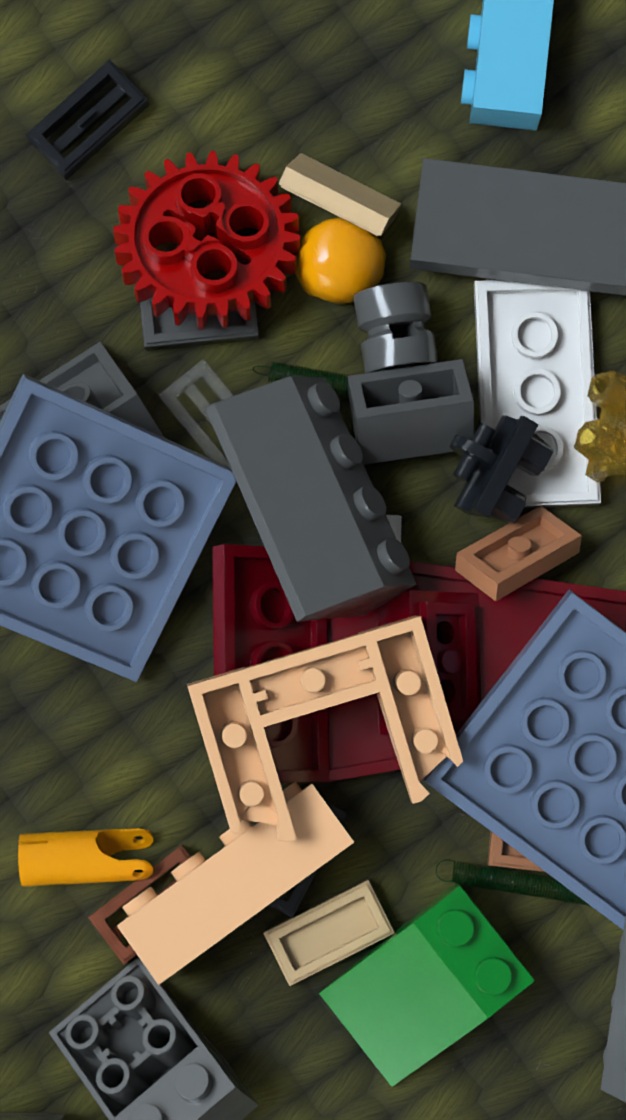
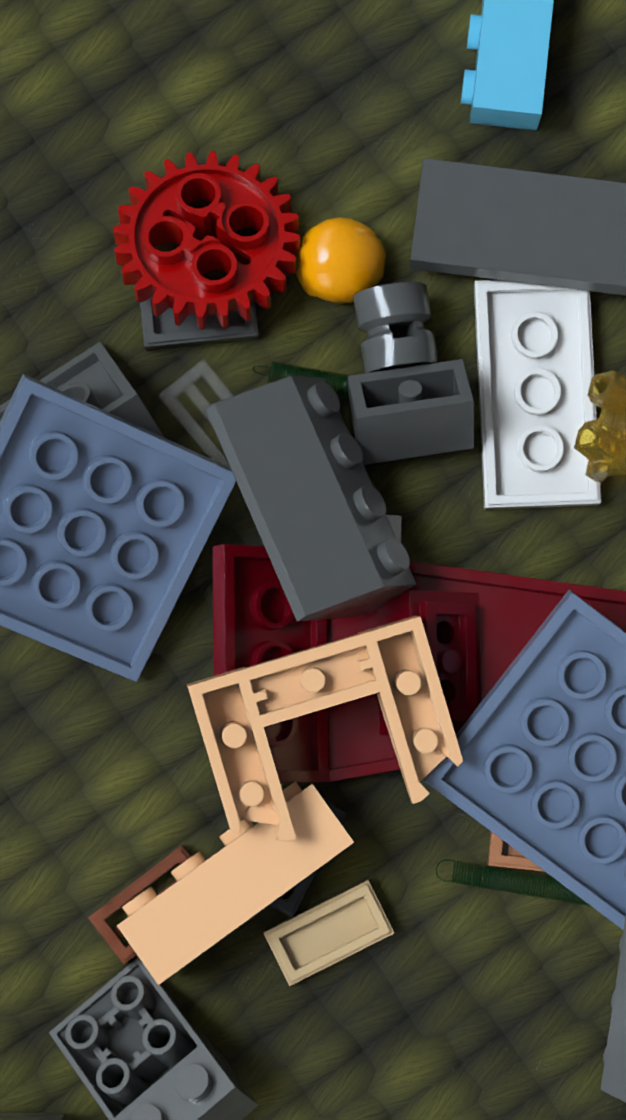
light orange piece [18,828,154,887] -> none
black tile [26,59,149,180] -> none
tan tile [279,153,401,236] -> none
green slope [319,883,535,1087] -> none
black hips [449,415,554,523] -> none
nougat plate [455,506,582,601] -> none

